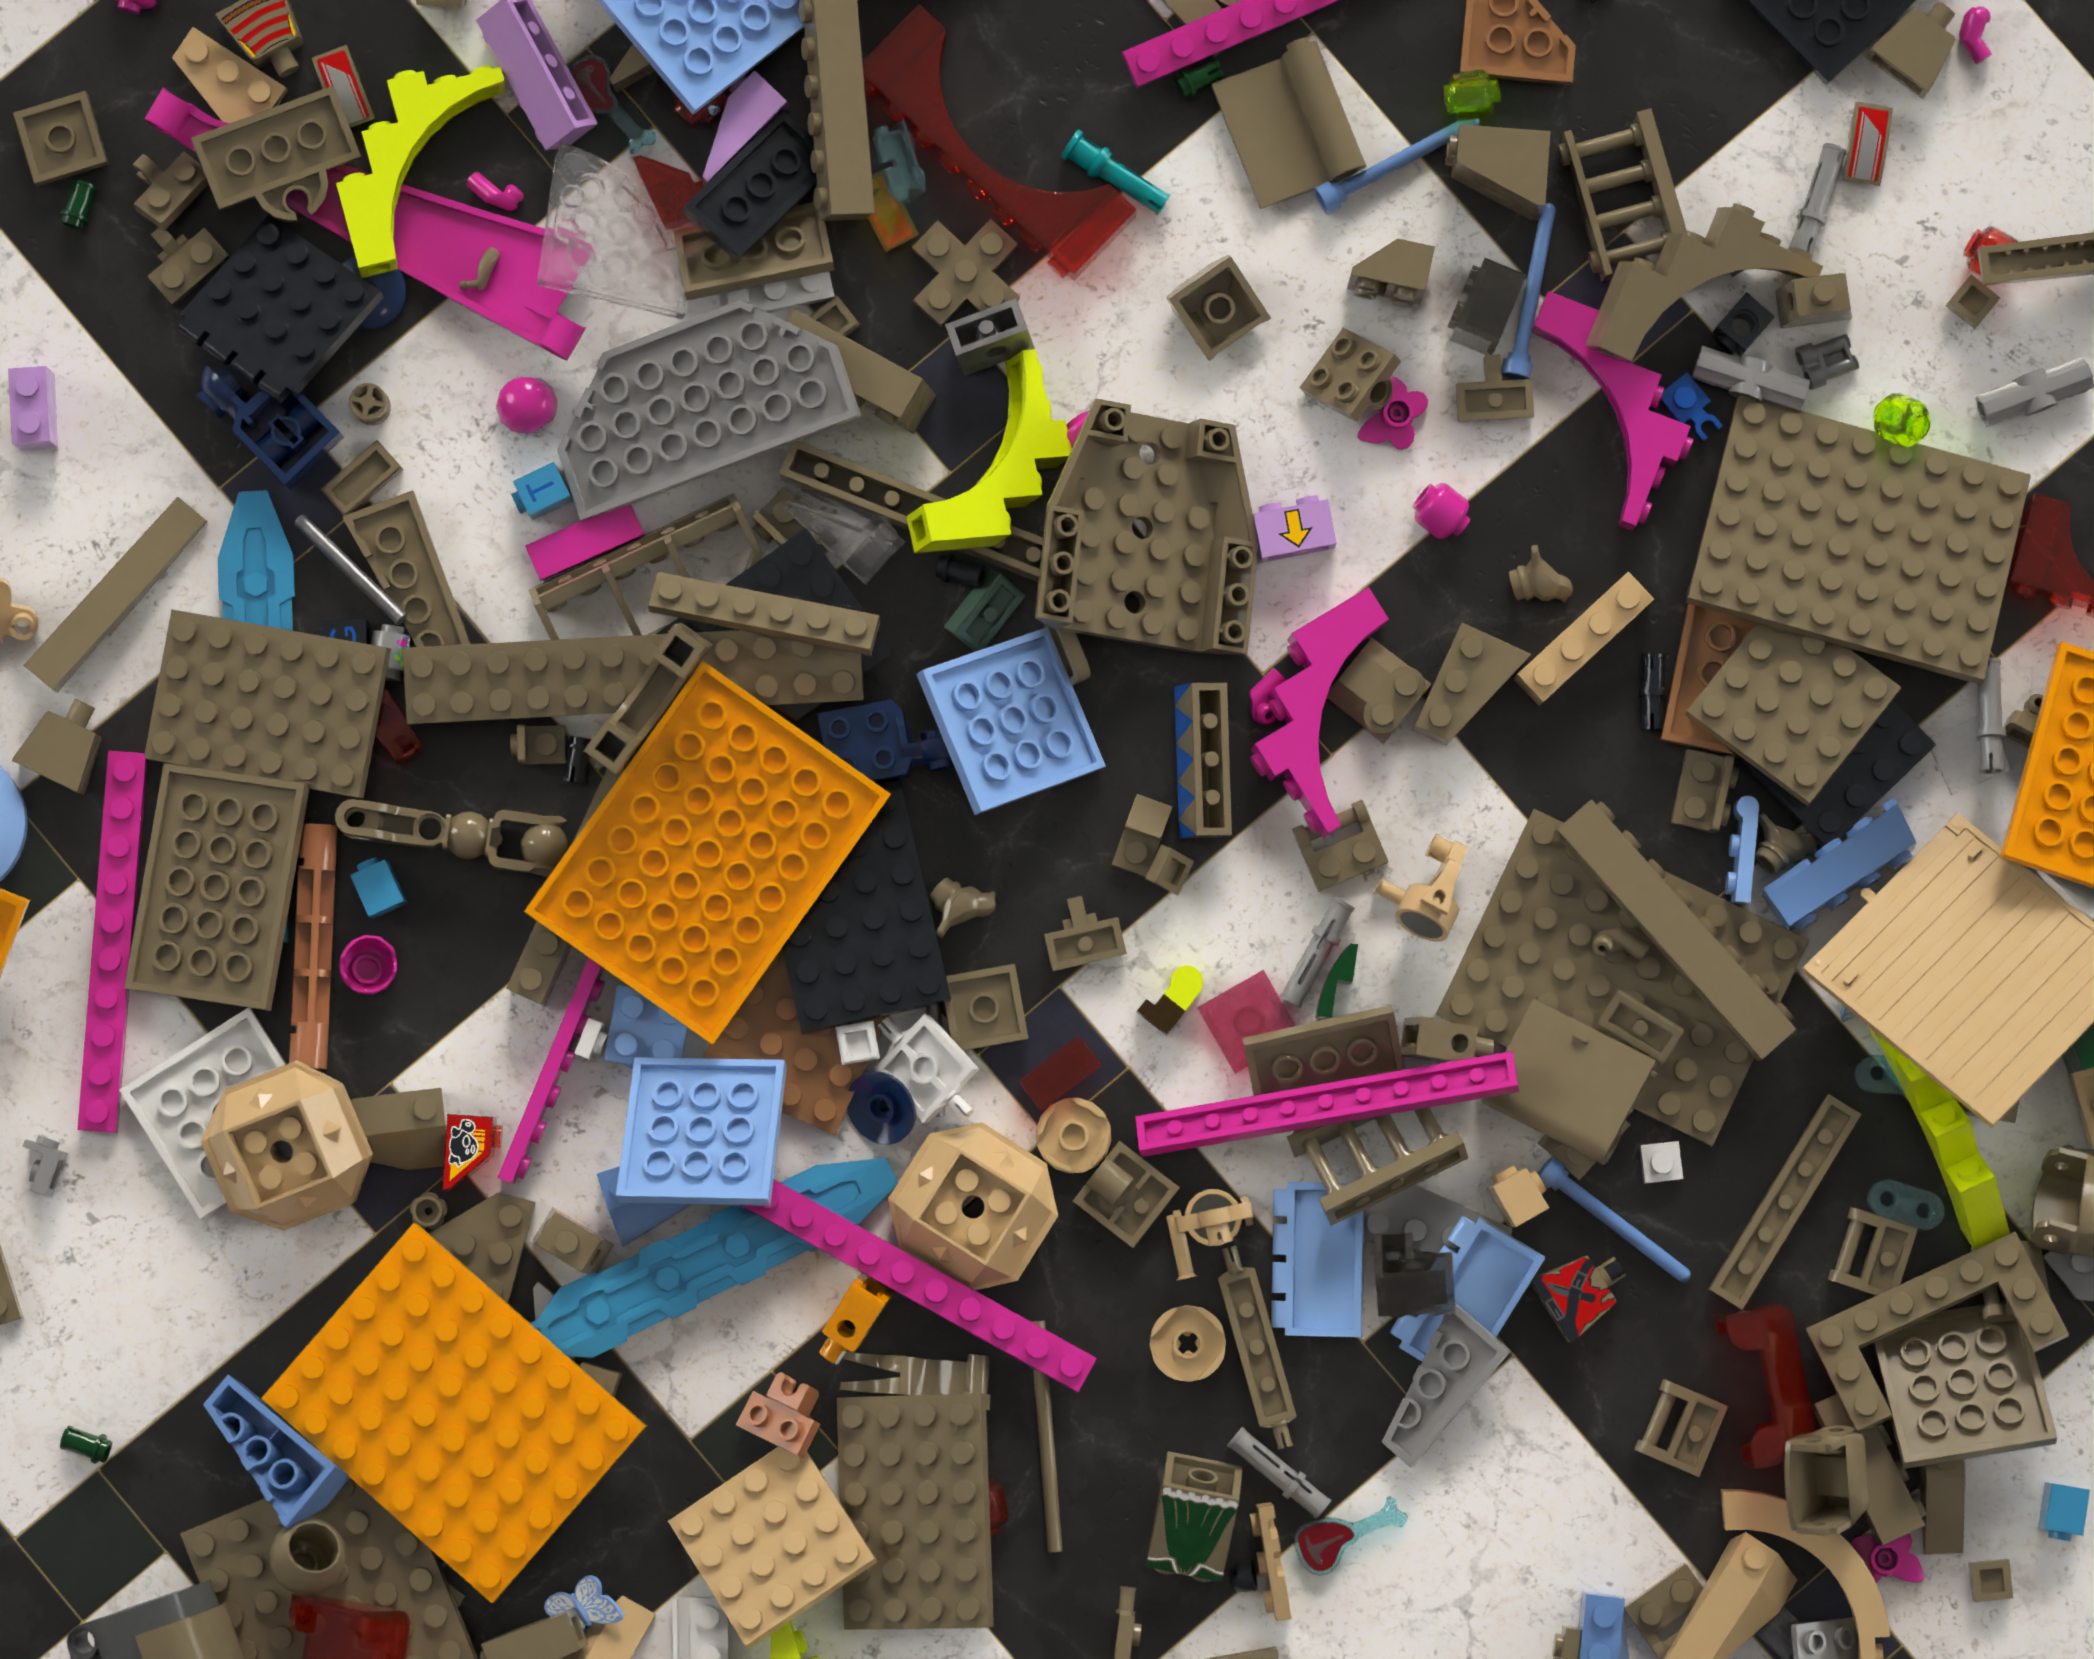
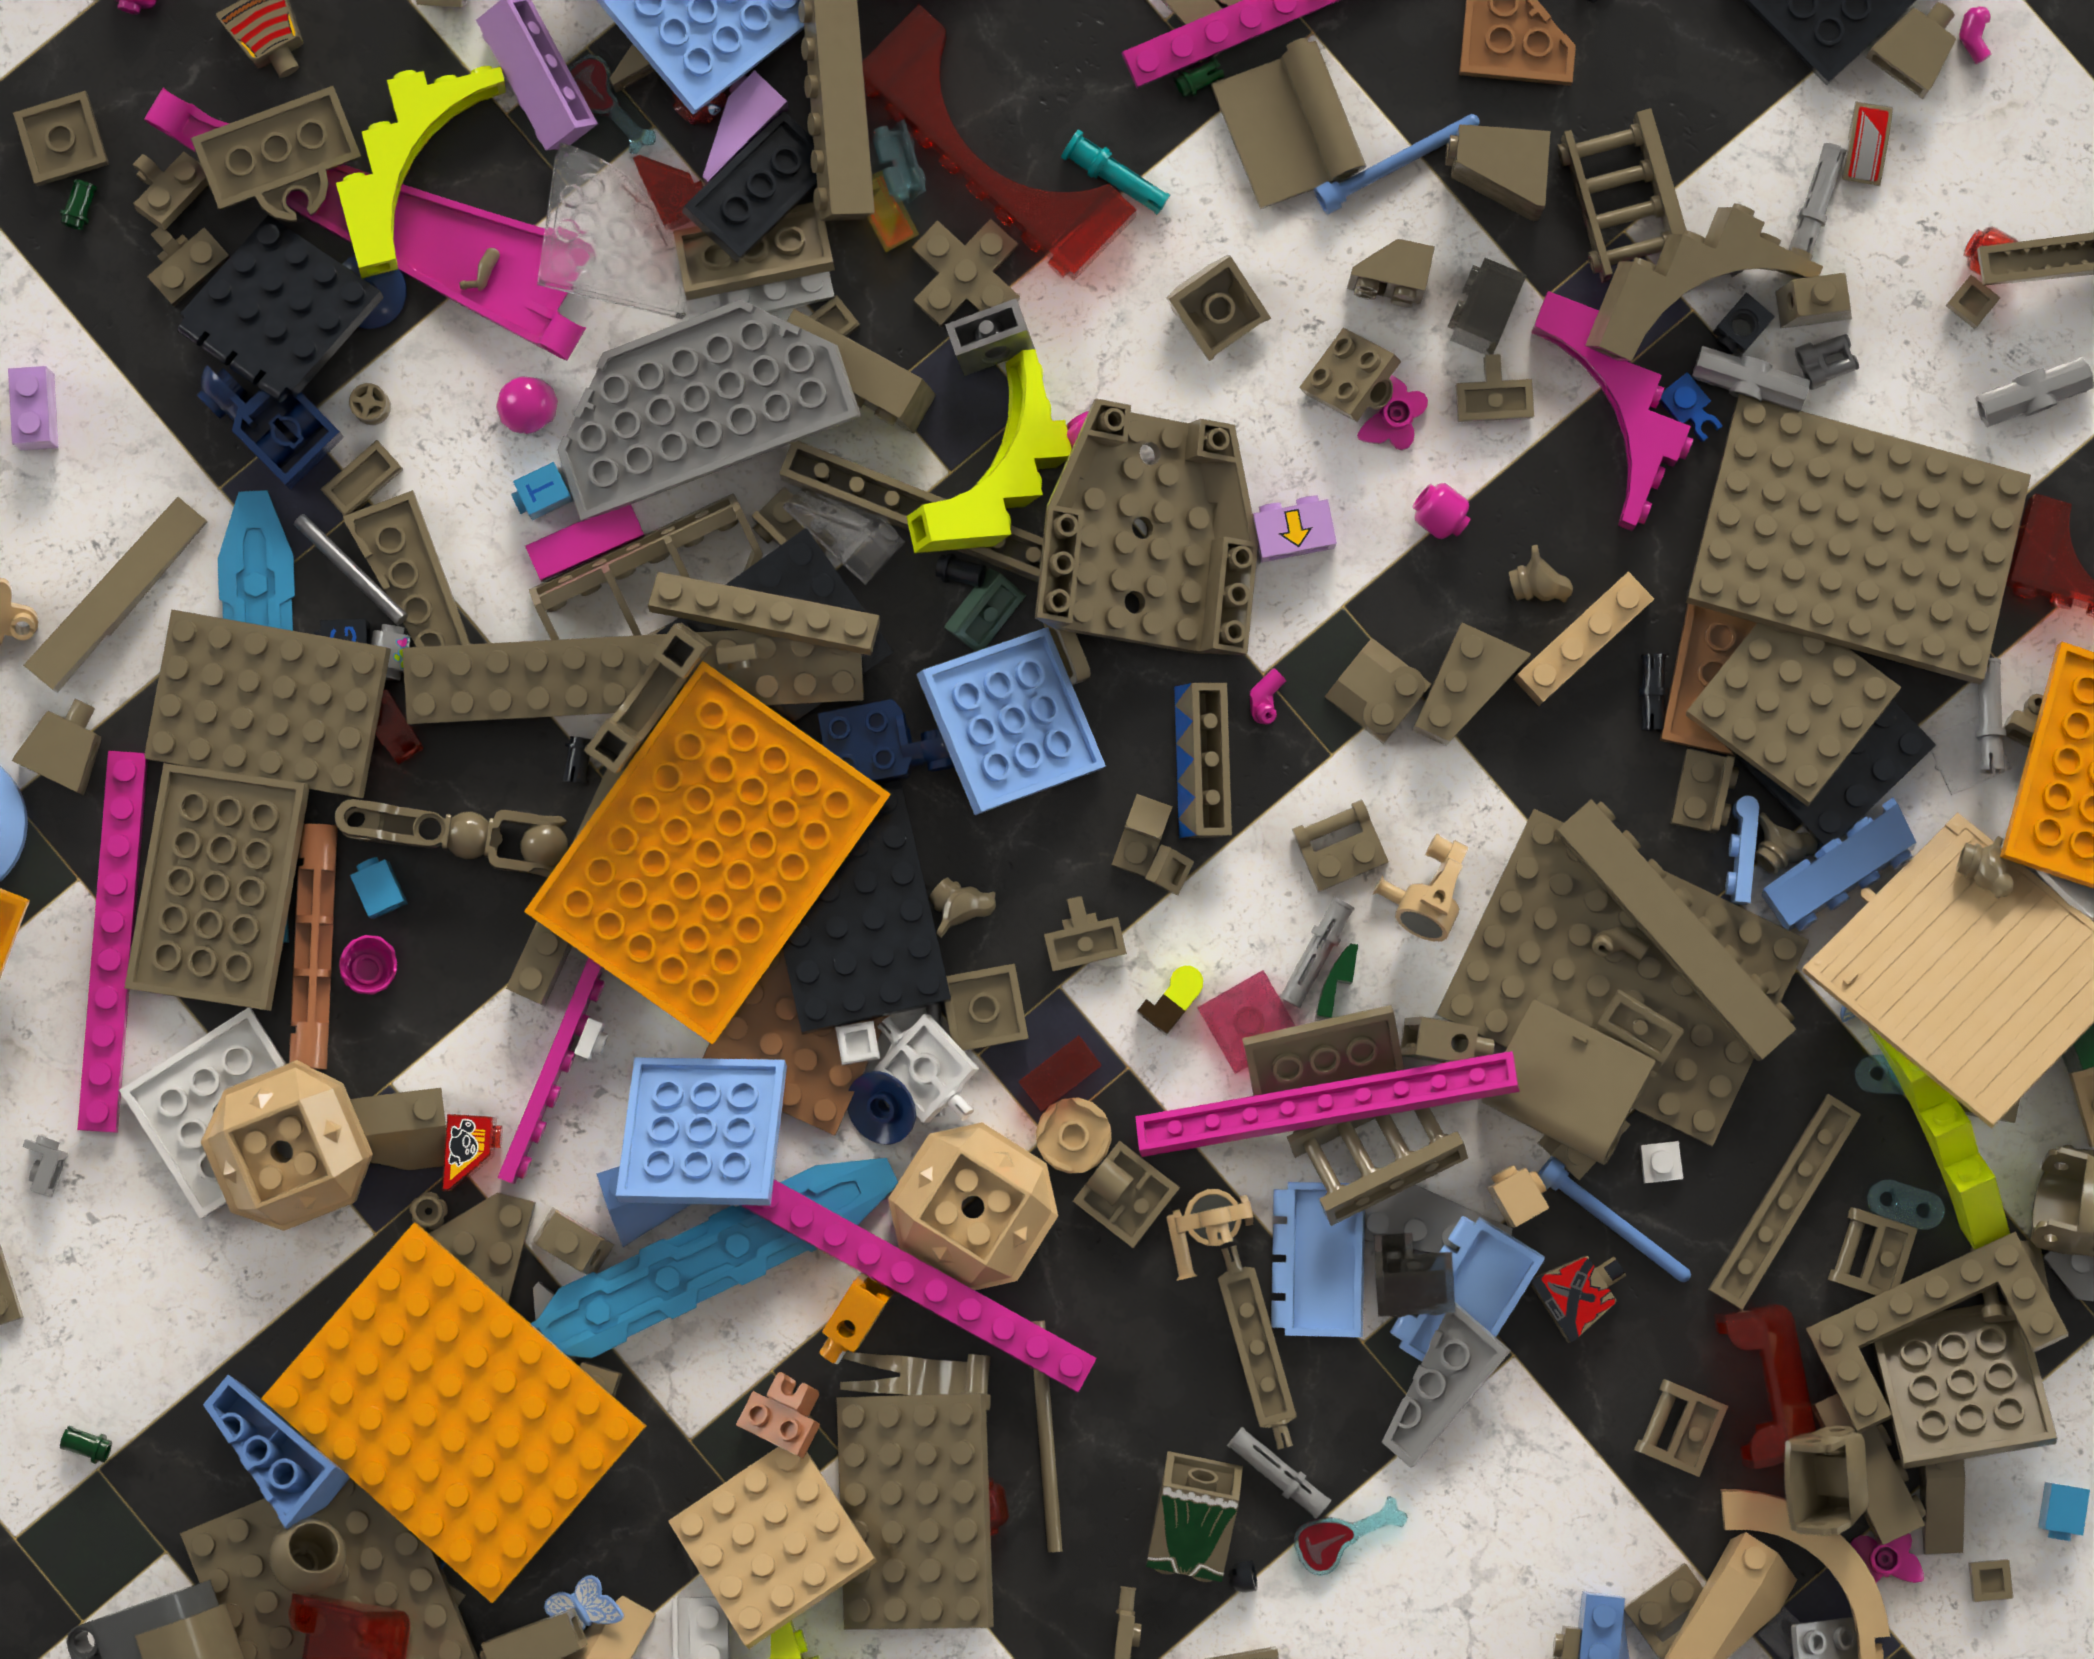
tan wing [172,27,288,124] -> none
slope [312,44,375,128] -> none
dark pink arm [466,172,524,211] -> none
dark tan bracket [510,724,567,766] -> none
light blue plate [604,985,687,1092] -> none
tan plate [1149,1305,1226,1382] -> none
dark pink arch [1250,587,1389,839] -> none
tan wing [1250,1502,1292,1621] -> none
clear neon green head [1444,69,1501,121] -> none
medium blue piece [1501,203,1556,380] -> none
clear neon green head [1873,393,1931,447] -> none
none -> dark tan plate [716,643,759,670]
none -> dark tan animal [1956,836,2014,898]

